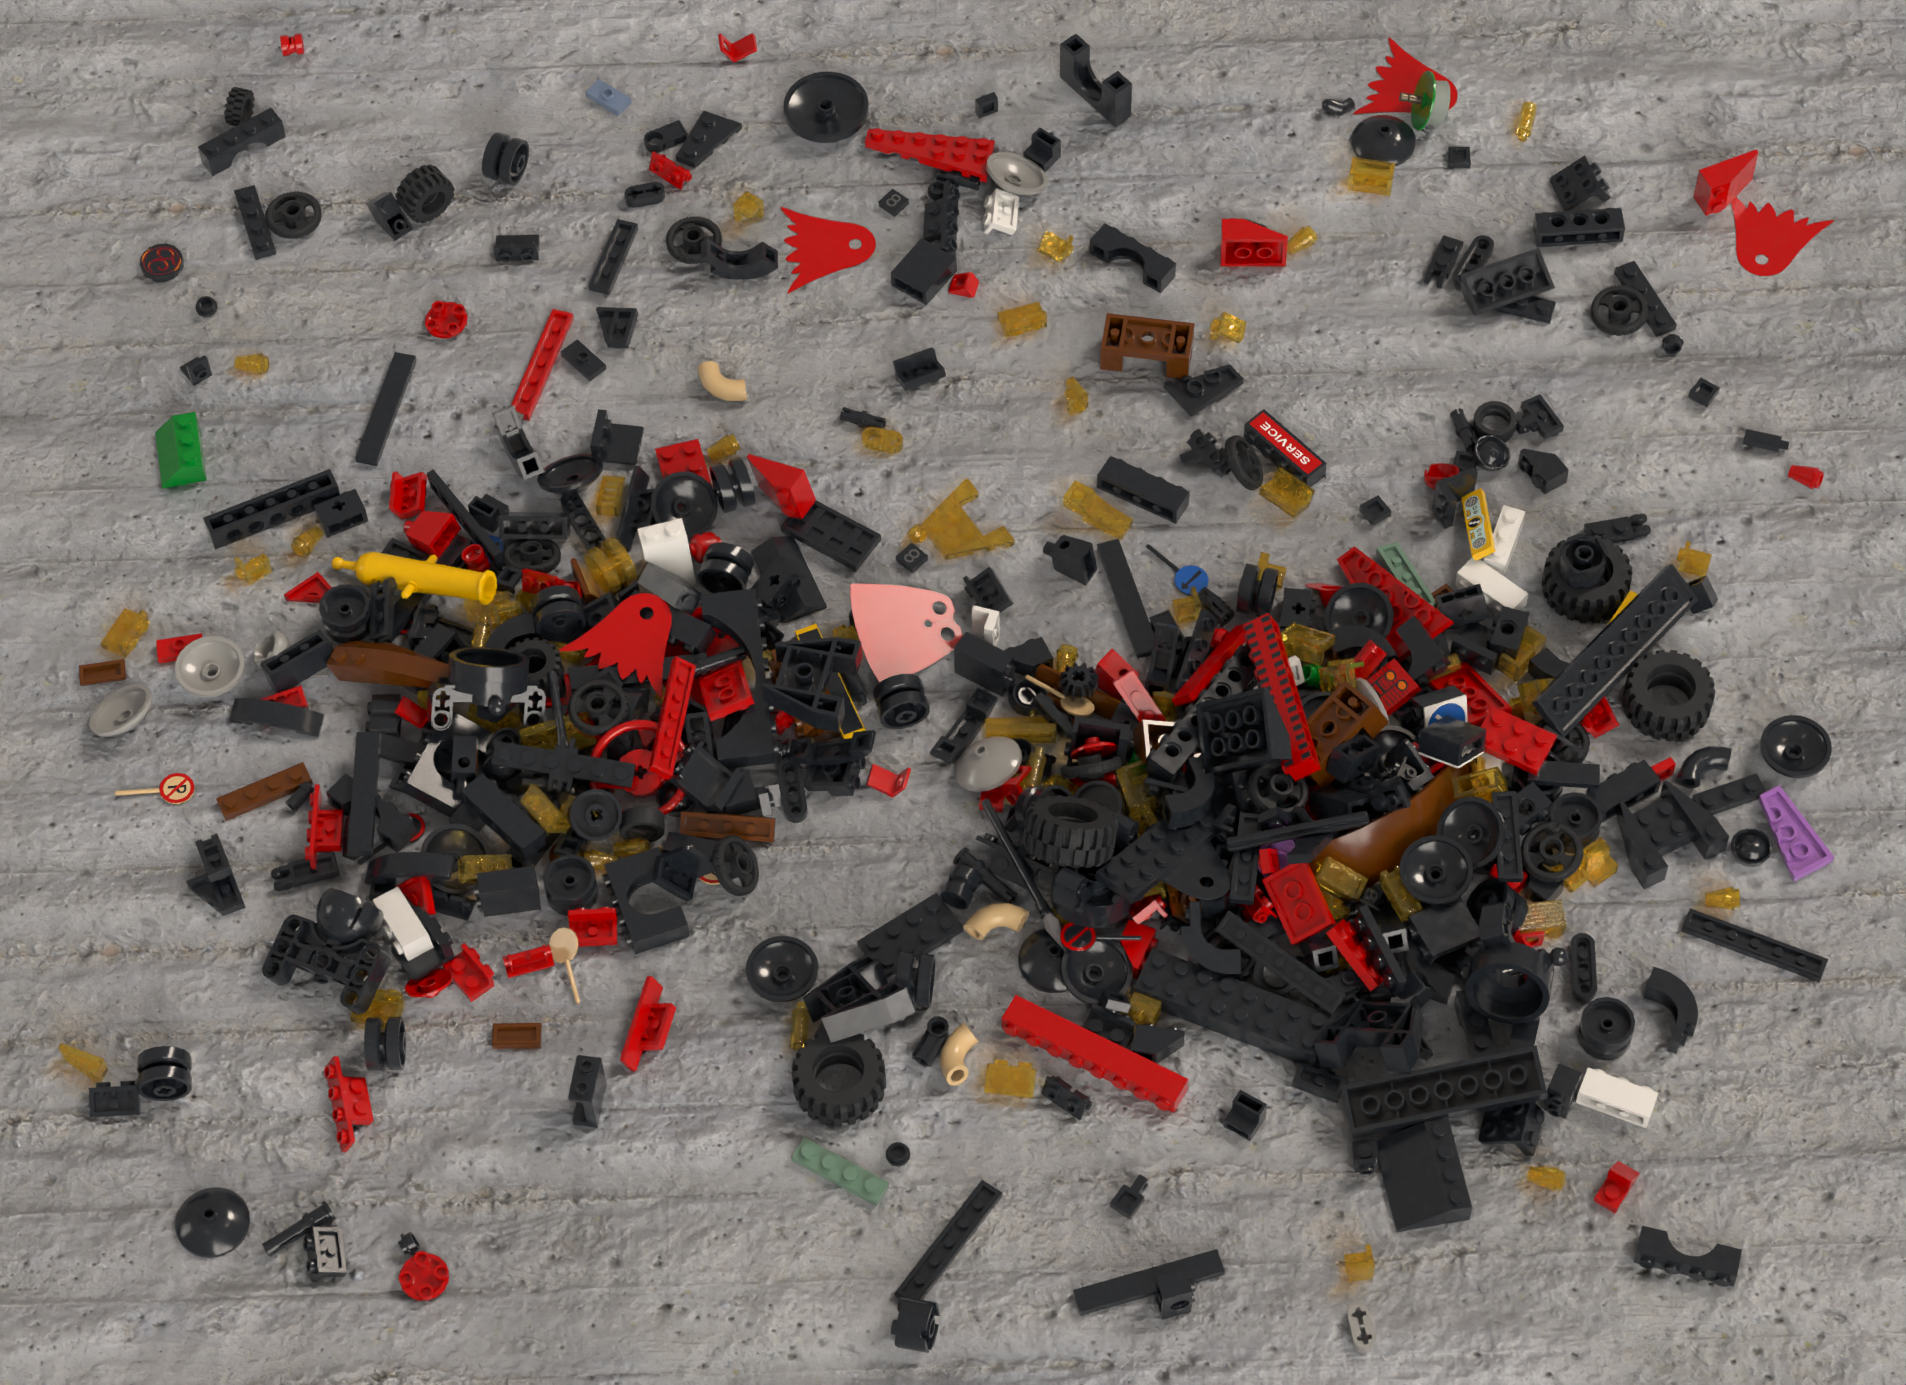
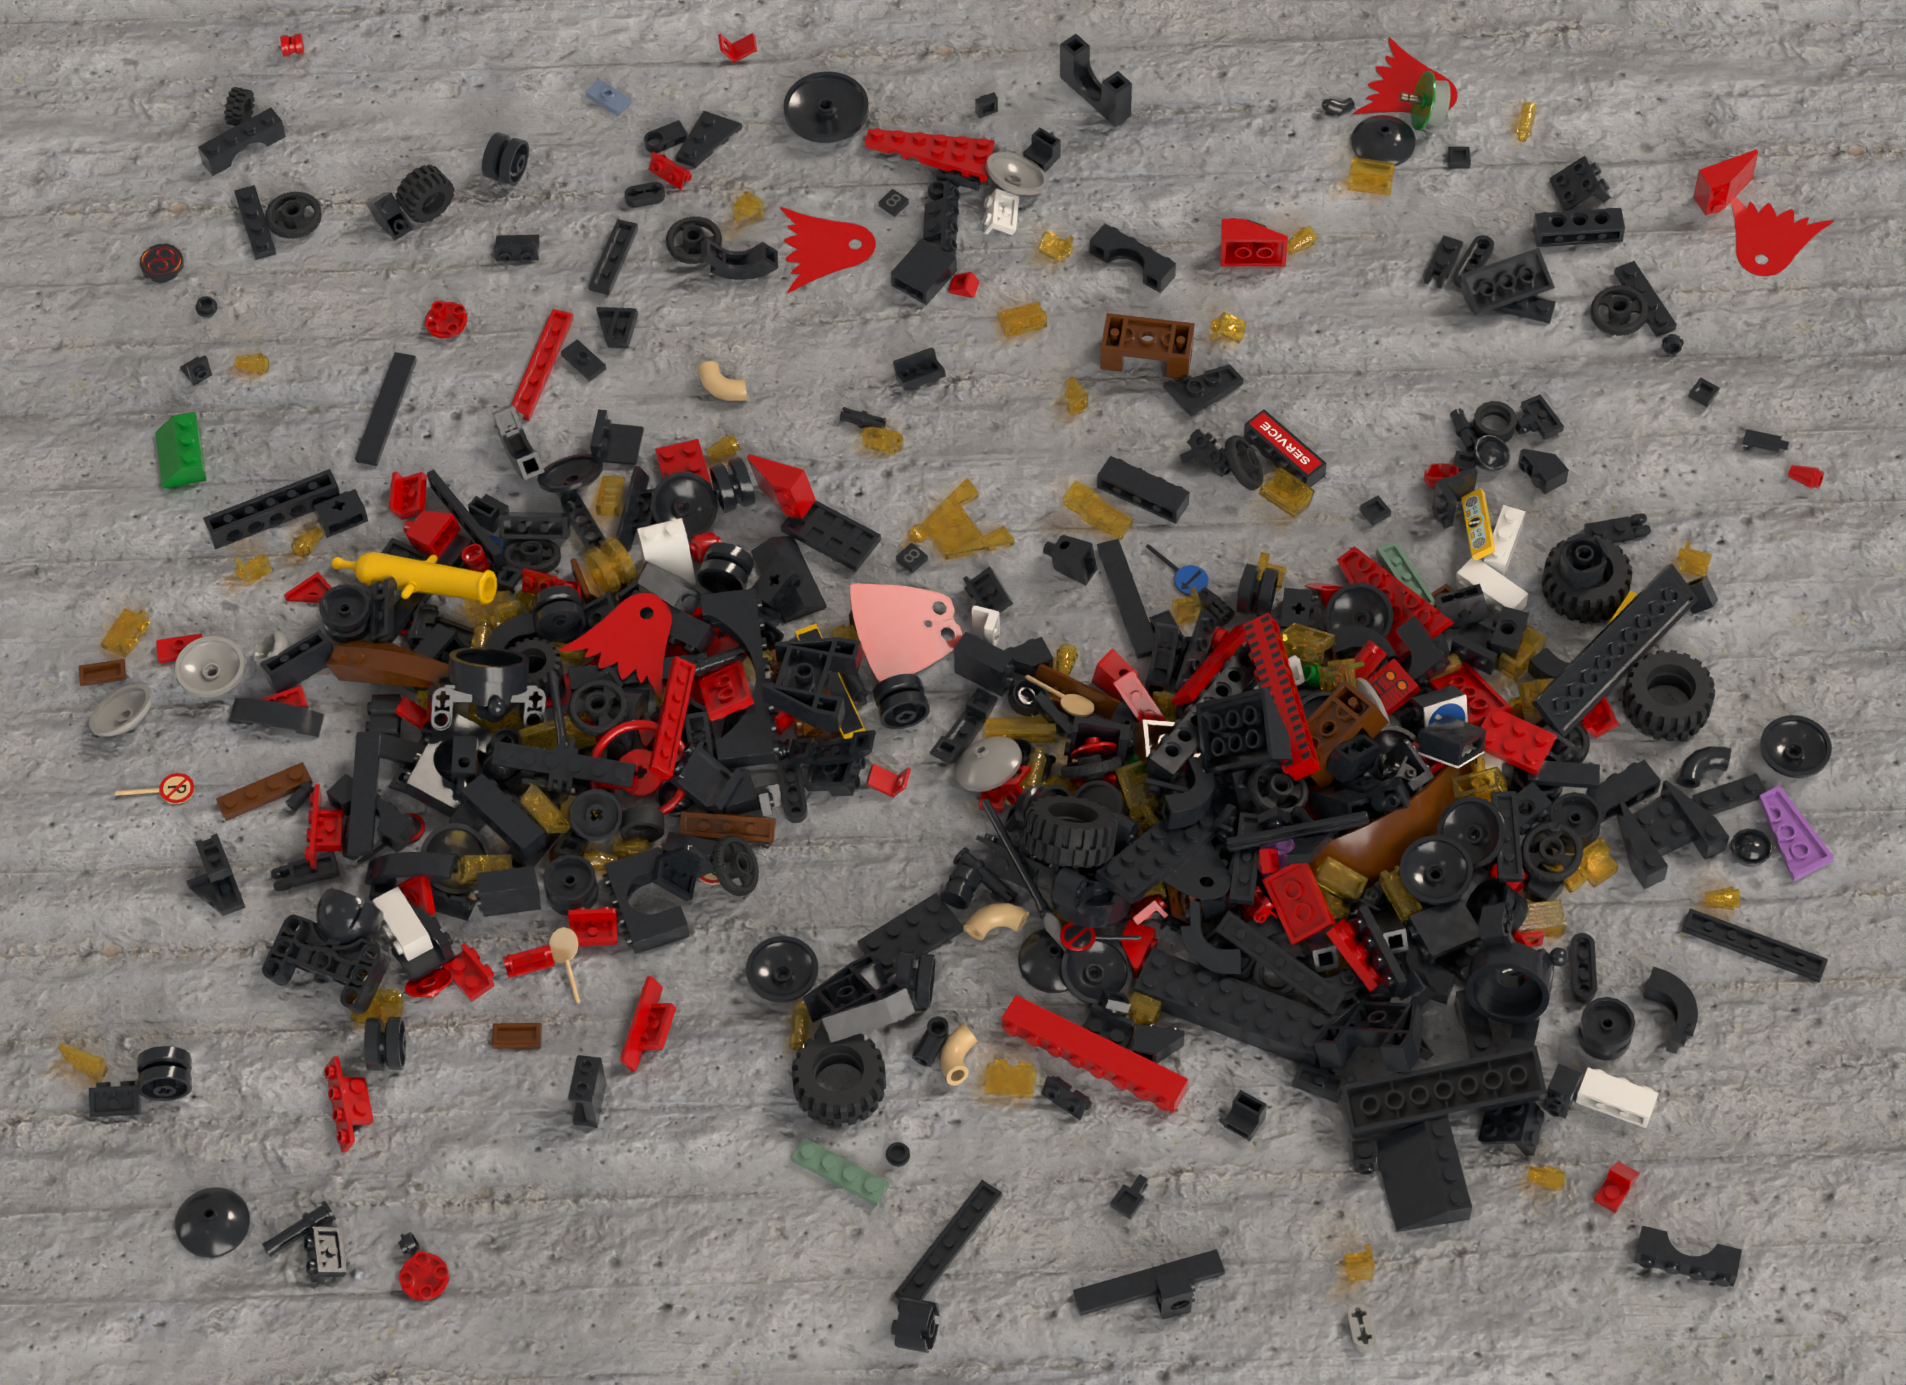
black gear [1059,662,1098,702] -> none
red tile [1651,757,1676,781] -> none

